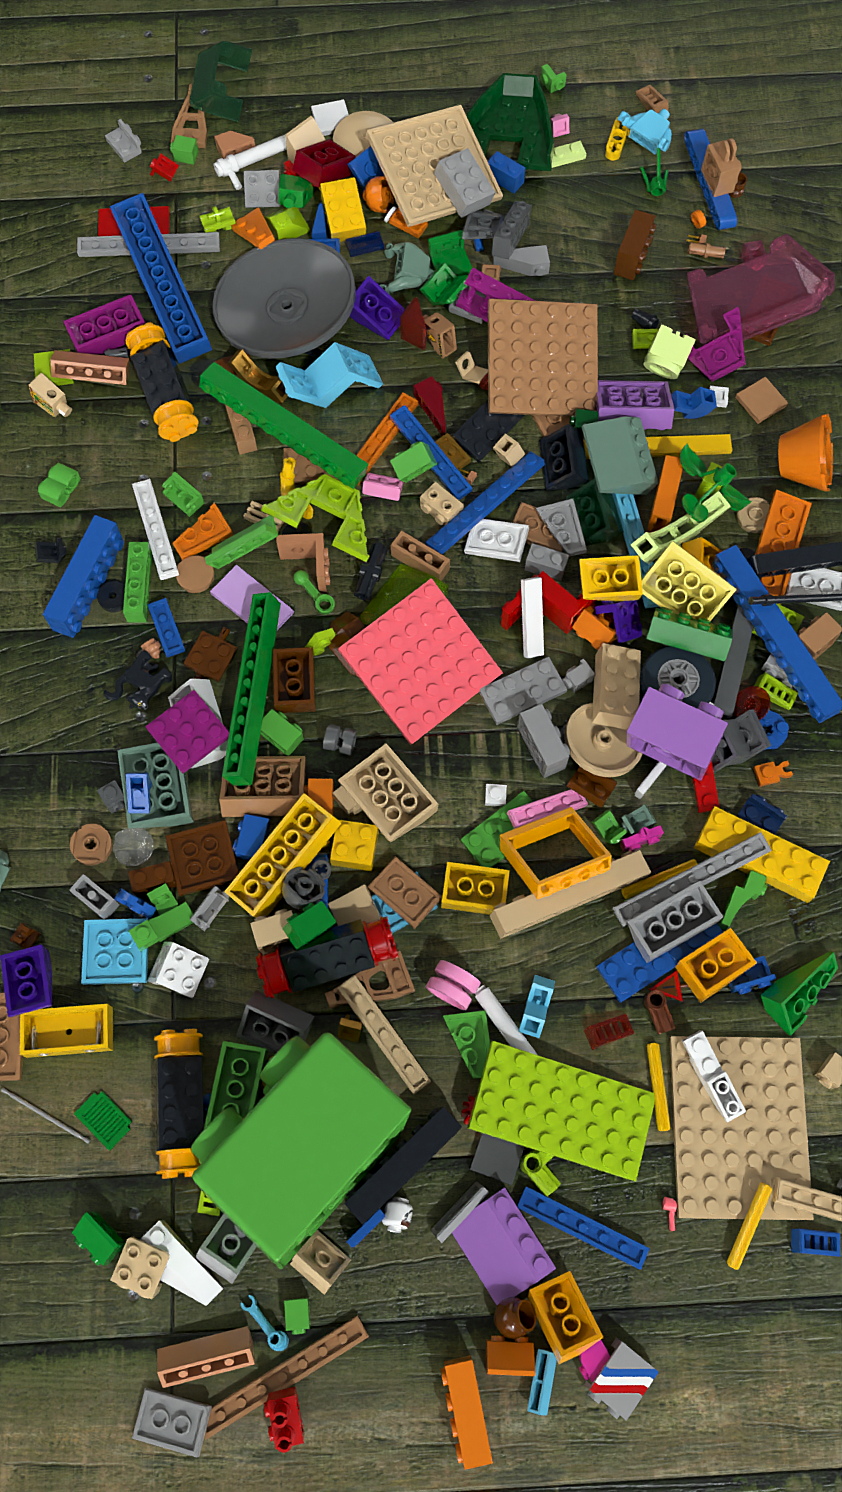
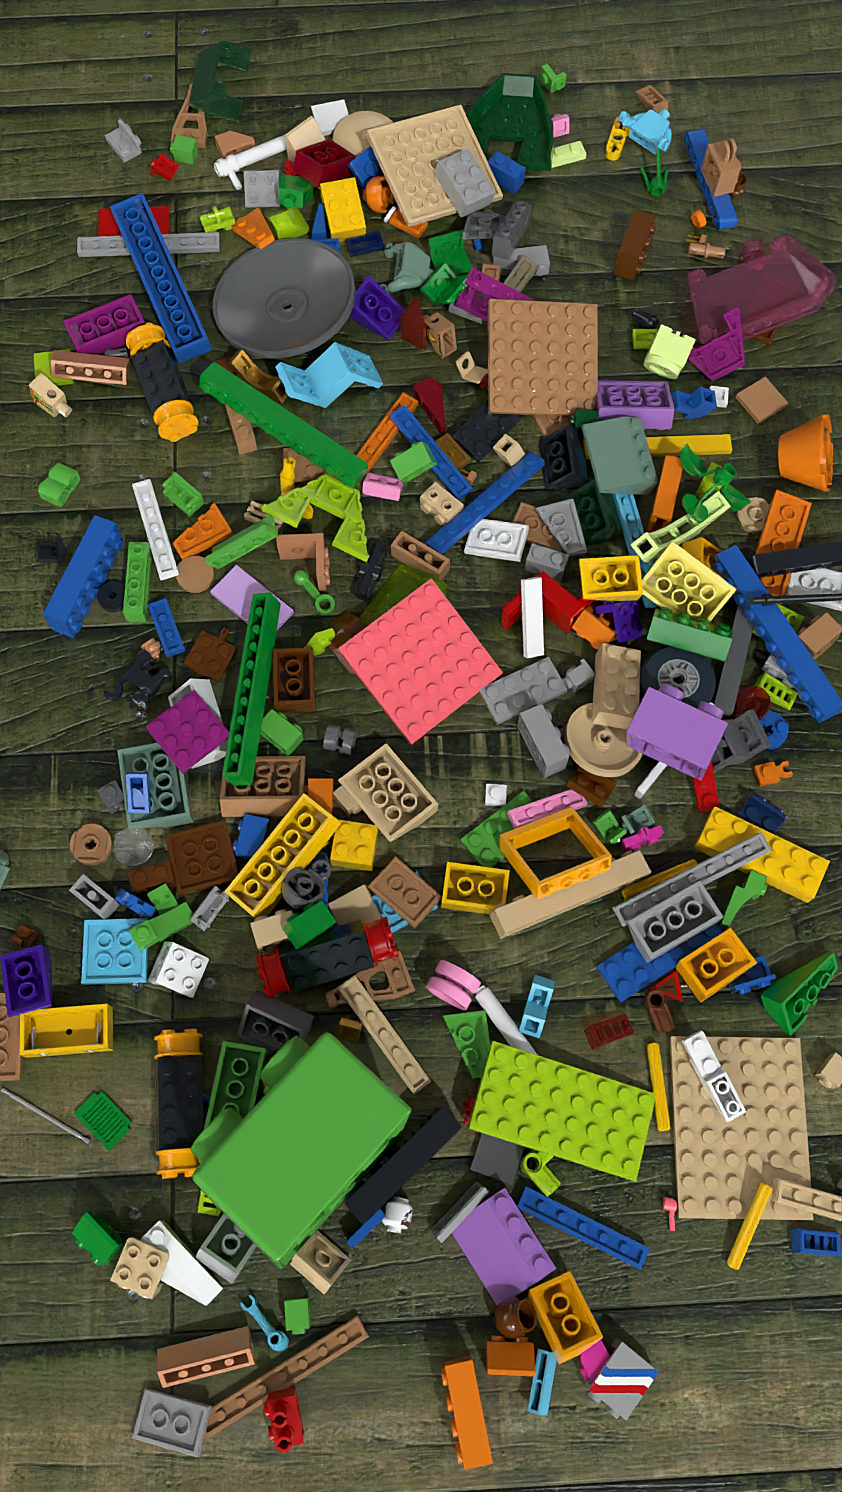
none -> dark tan hinge [503,255,538,293]

